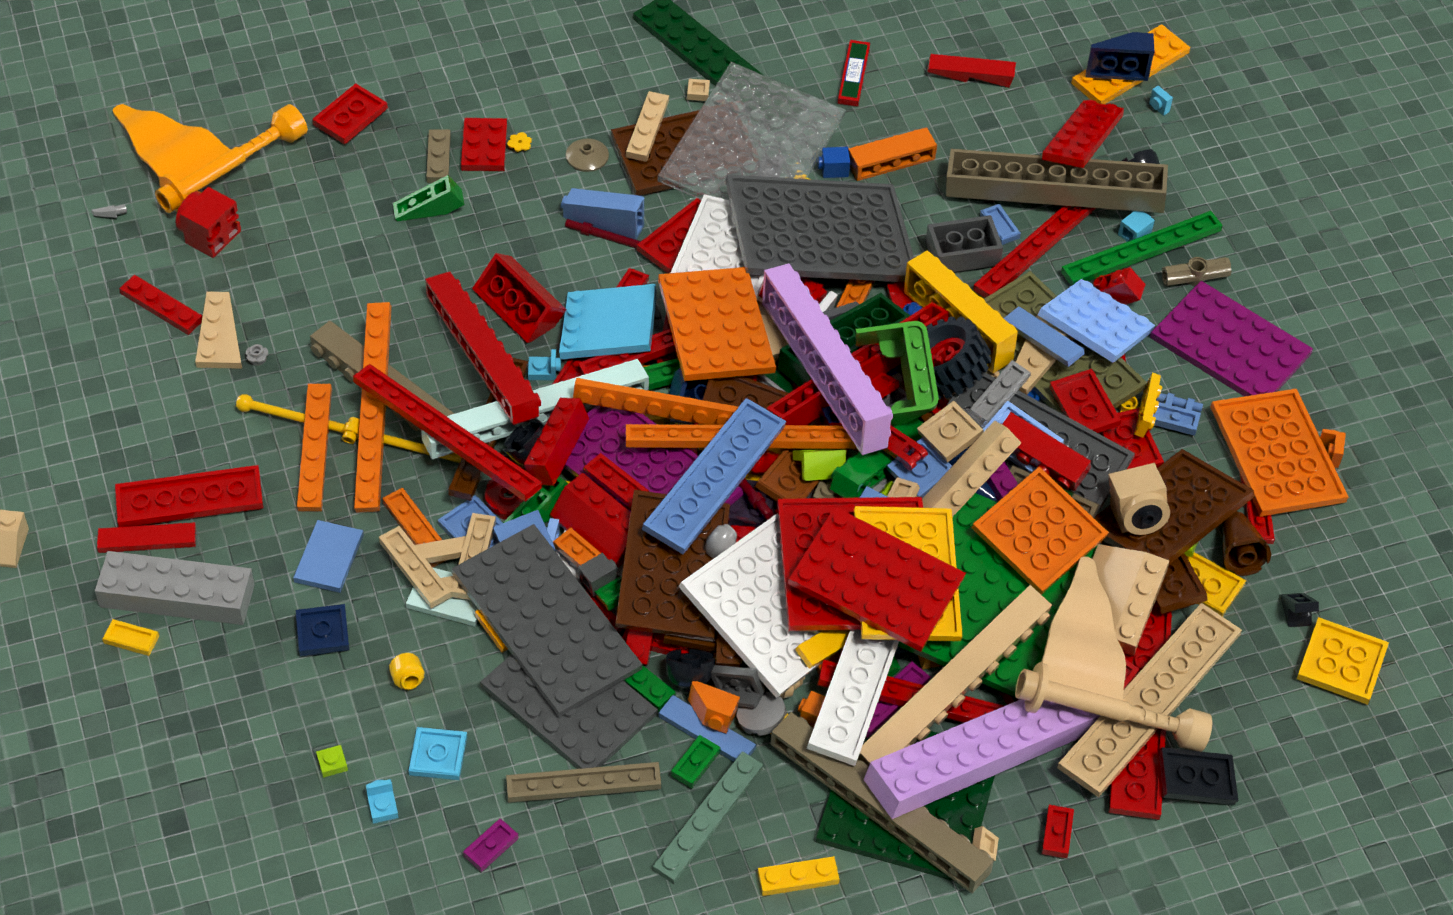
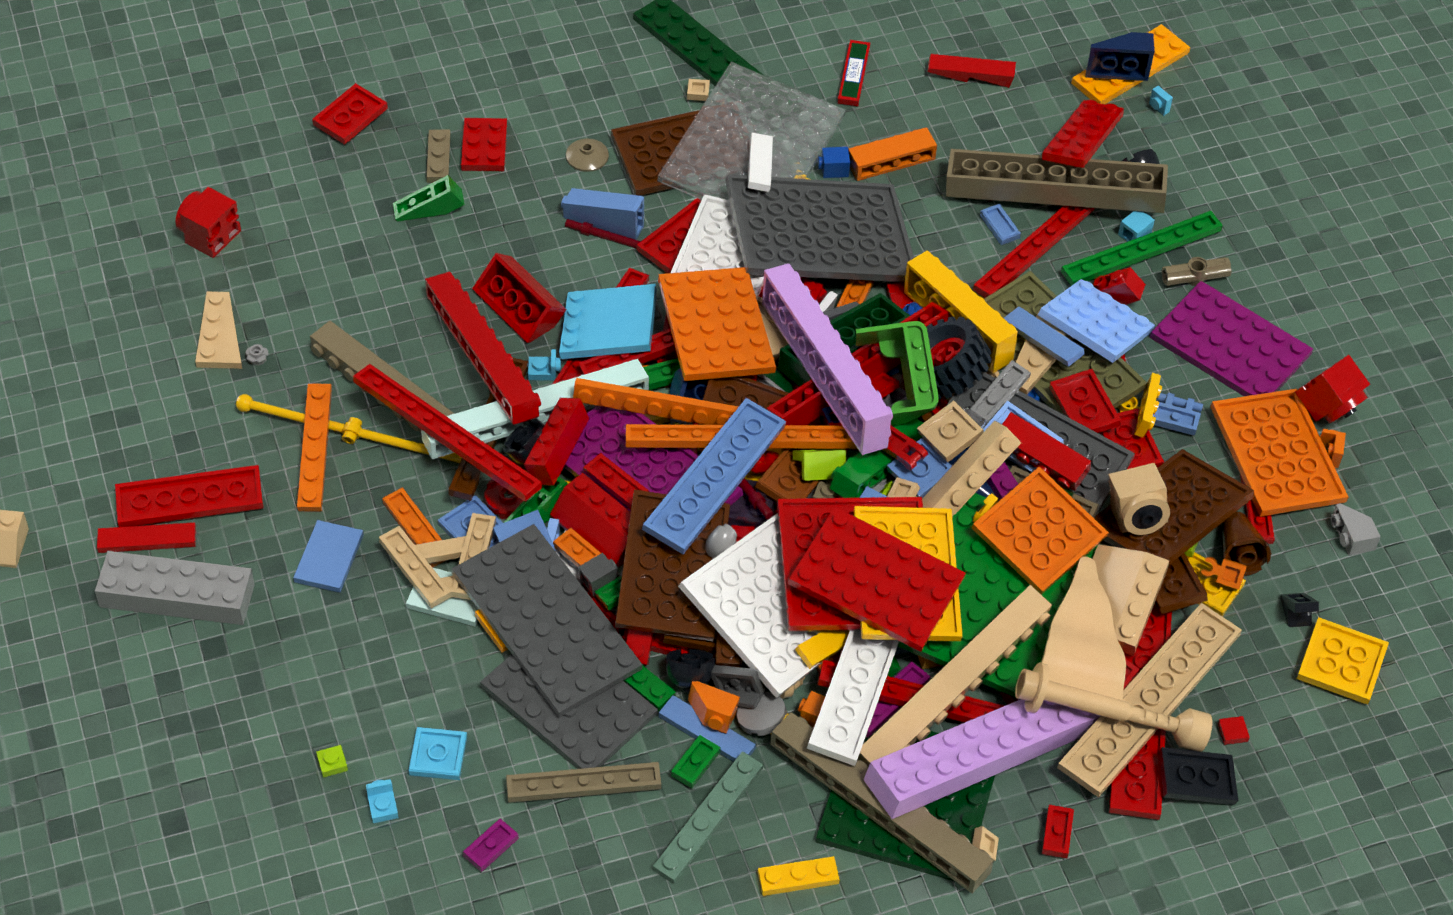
light grey bar [91,204,127,218] -> none
yellow tile [102,619,159,656] -> none
light orange flag [112,104,308,213] -> none
red plate [119,274,202,335] -> none
dark blue plate [296,604,350,656] -> none
orange plate [354,302,392,513] -> none
yellow head [389,653,425,690] -> none
yellow plant [507,132,532,152] -> none
tan plate [626,91,669,162] -> none
dark grey brick [925,215,1003,272] -> none
none -> white tile [748,133,773,192]
none -> yellow tile [973,493,998,522]
none -> orange plate [1201,557,1247,590]
none -> red tile [1217,716,1250,745]
none -> red piece [1295,355,1370,424]
none -> light grey slope [1331,503,1381,555]

